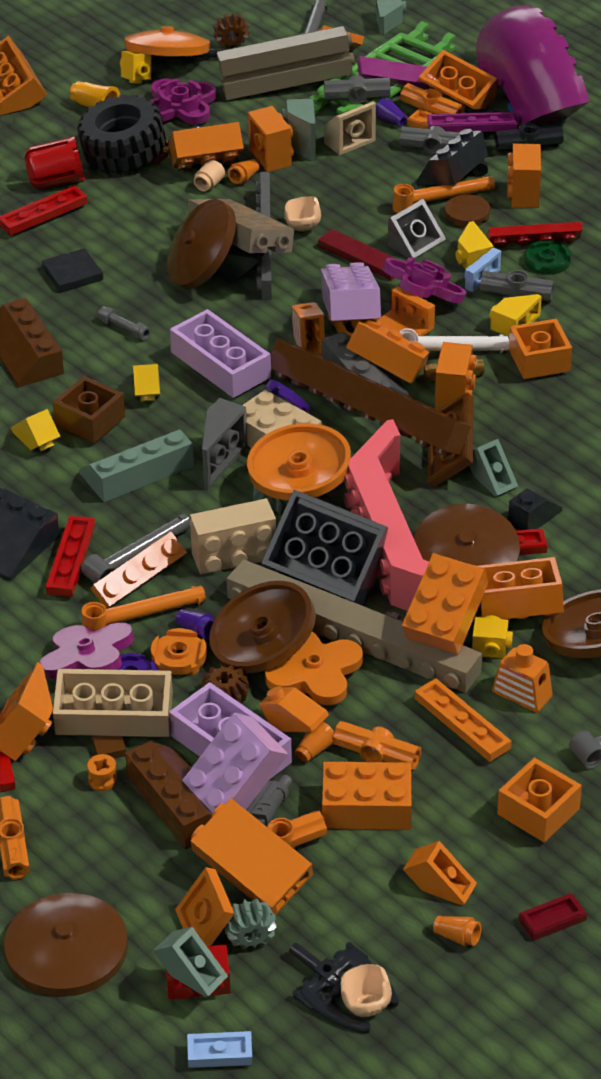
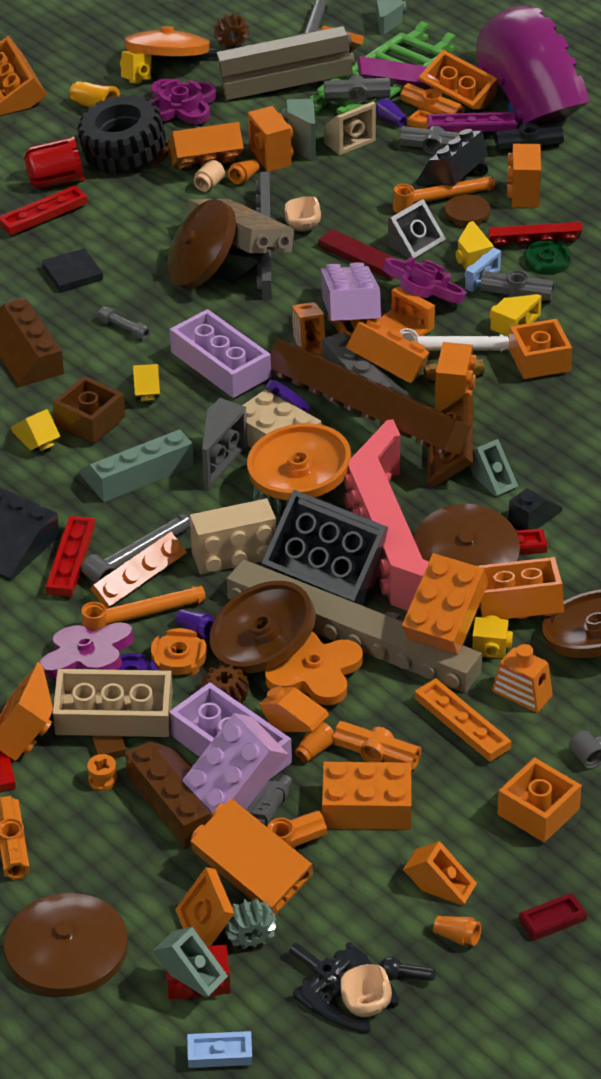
none -> black bar [379,956,436,981]

